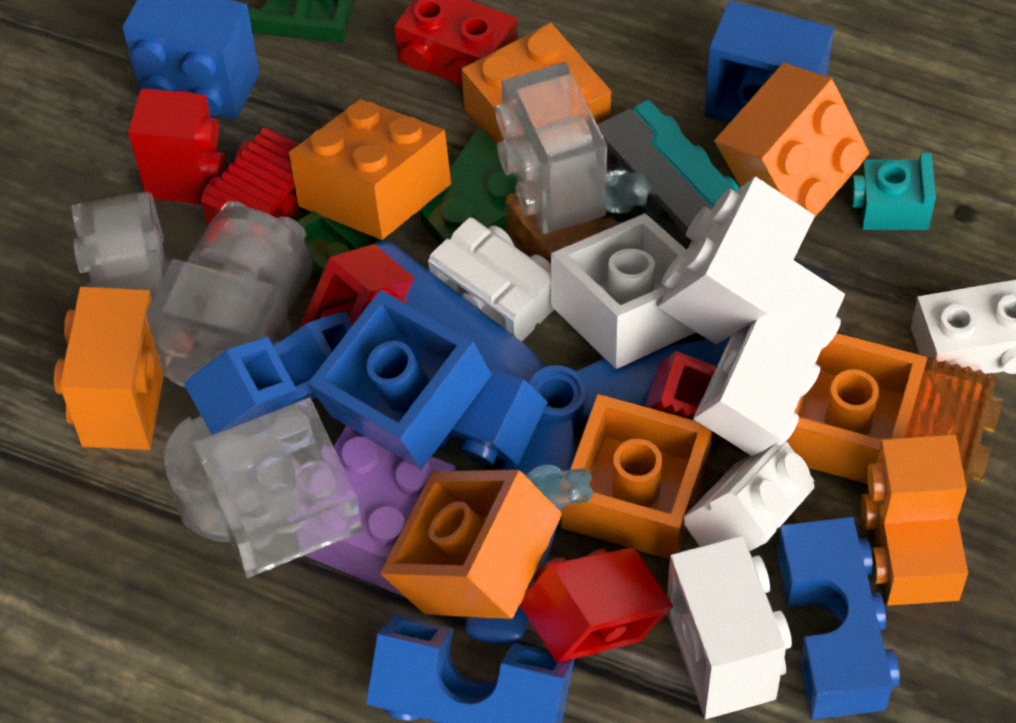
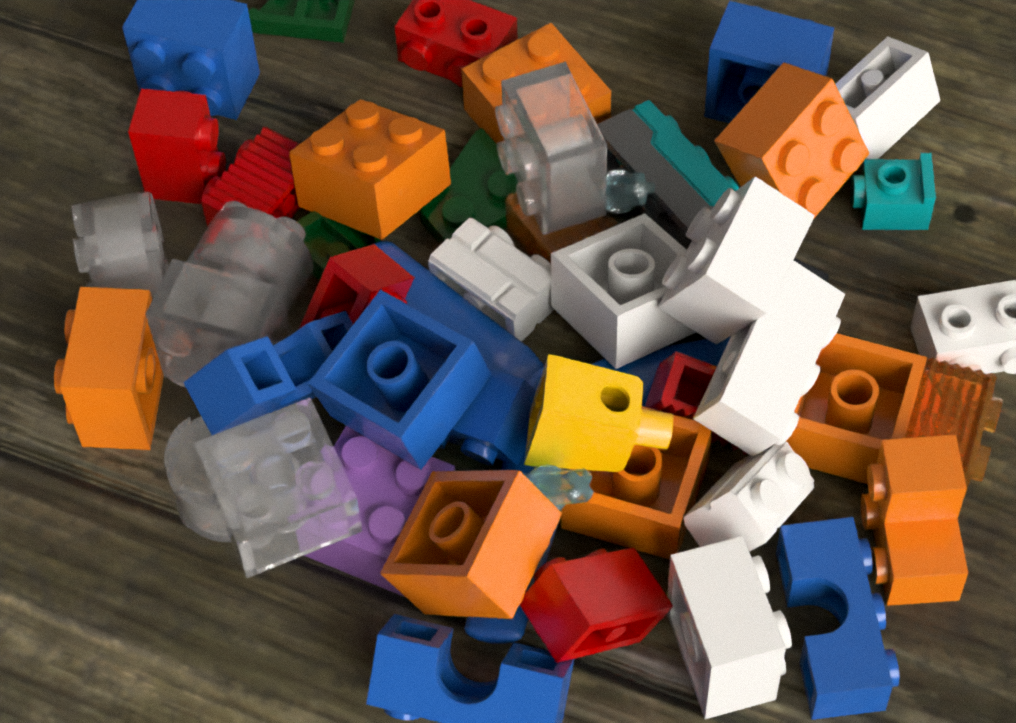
none -> yellow torso [524,355,673,472]
none -> white brick [835,36,940,164]

